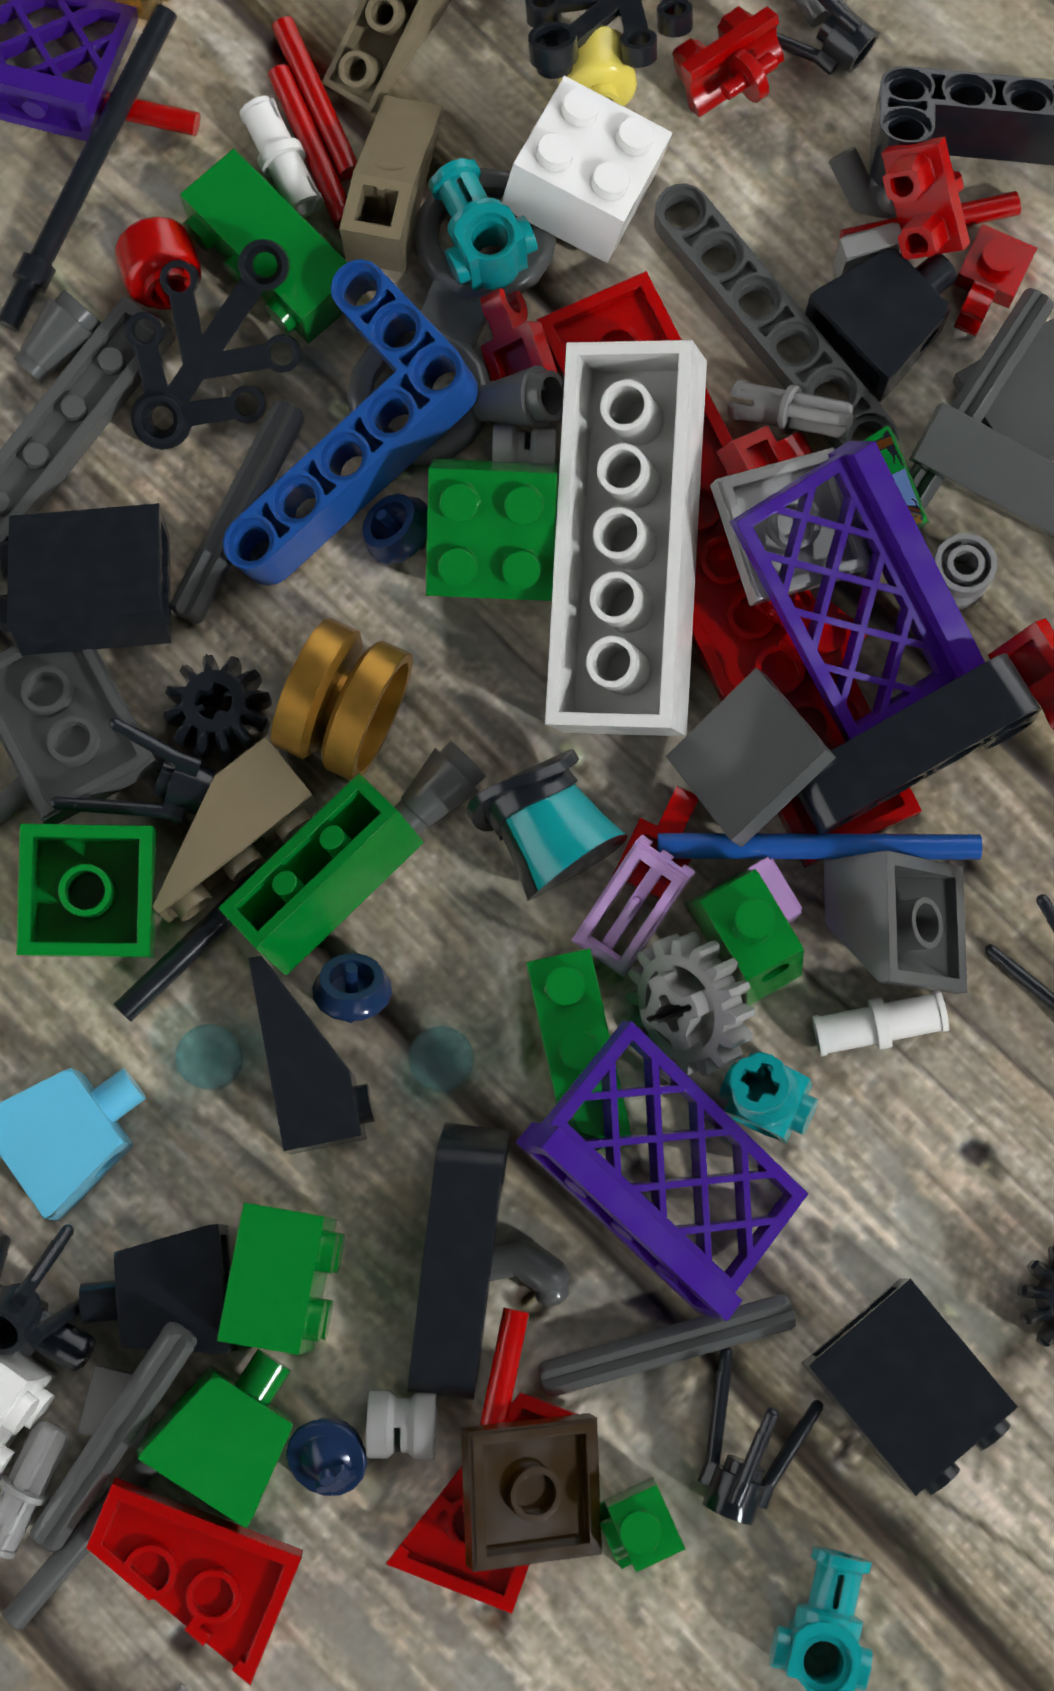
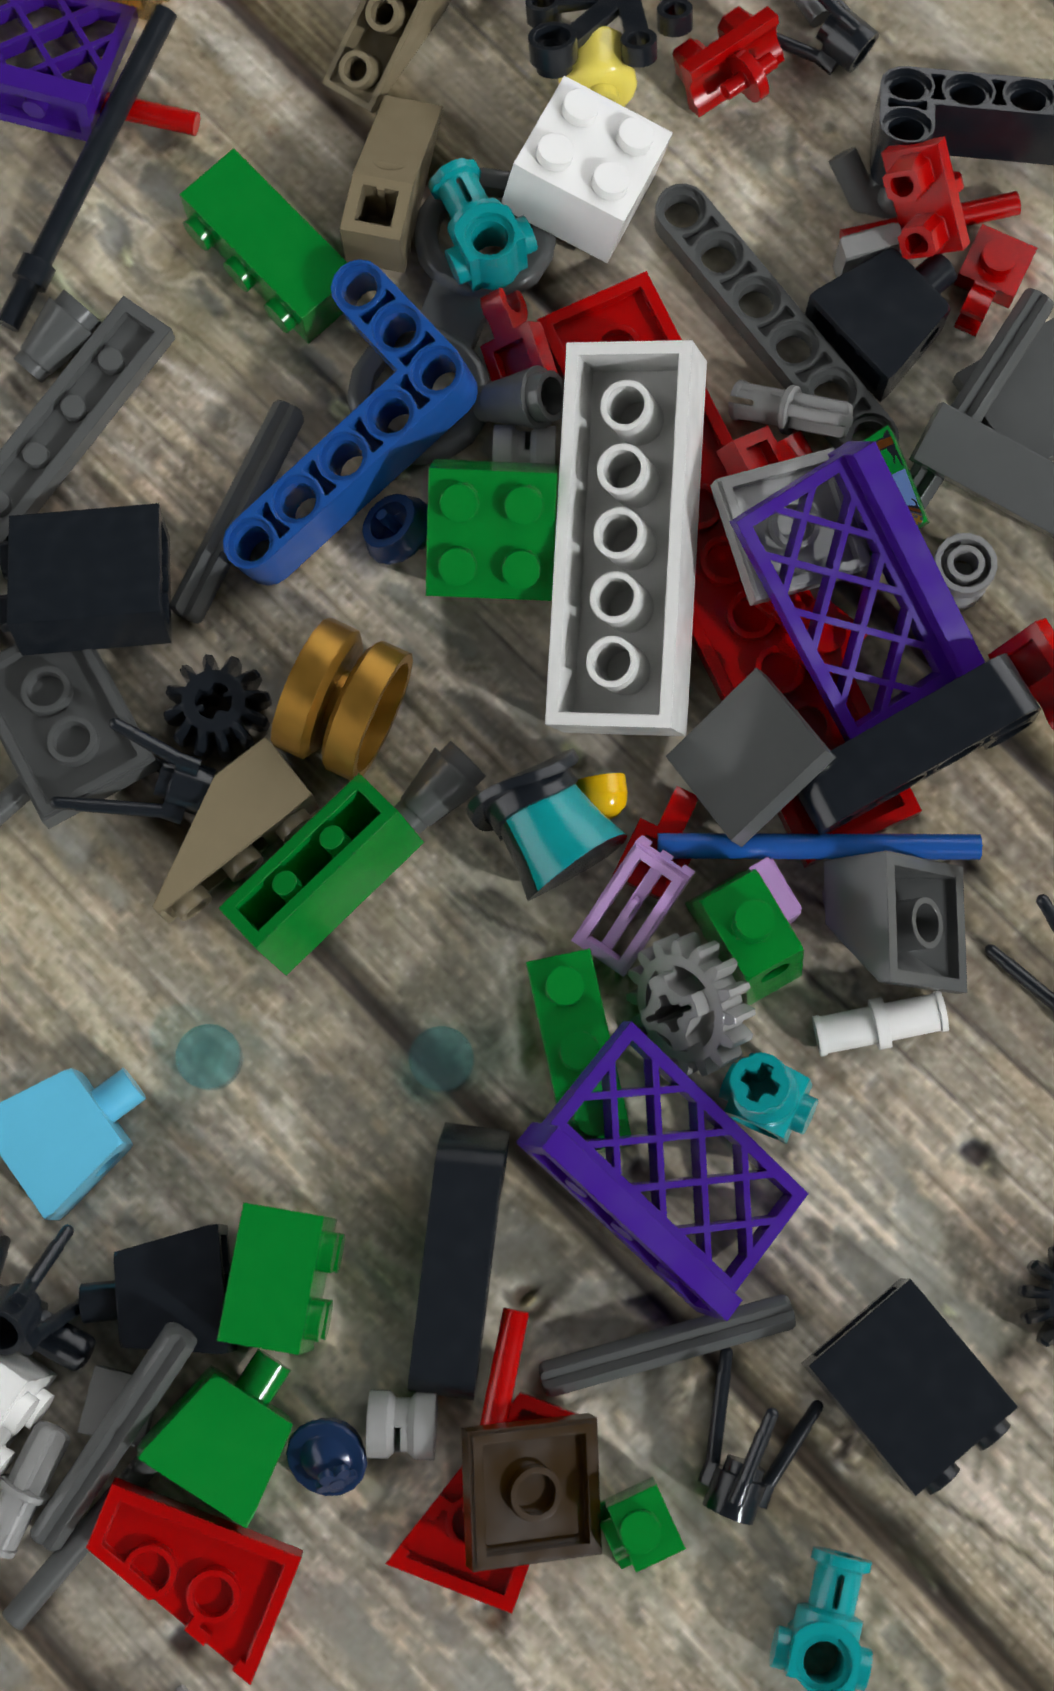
green brick [16,824,157,958] -> none
black bar [114,871,255,1022] -> none
red head [115,216,202,310] -> none
black plant [125,239,302,450] -> none
white pin [239,96,324,218] -> none
black slope [248,956,375,1155] -> none
red bar [268,64,347,230] -> none
red bar [272,16,358,180] -> none
dark blue hat [312,953,392,1023] -> none
dark grey arm [490,1241,570,1306] -> none
none -> yellow hinge [575,773,628,819]

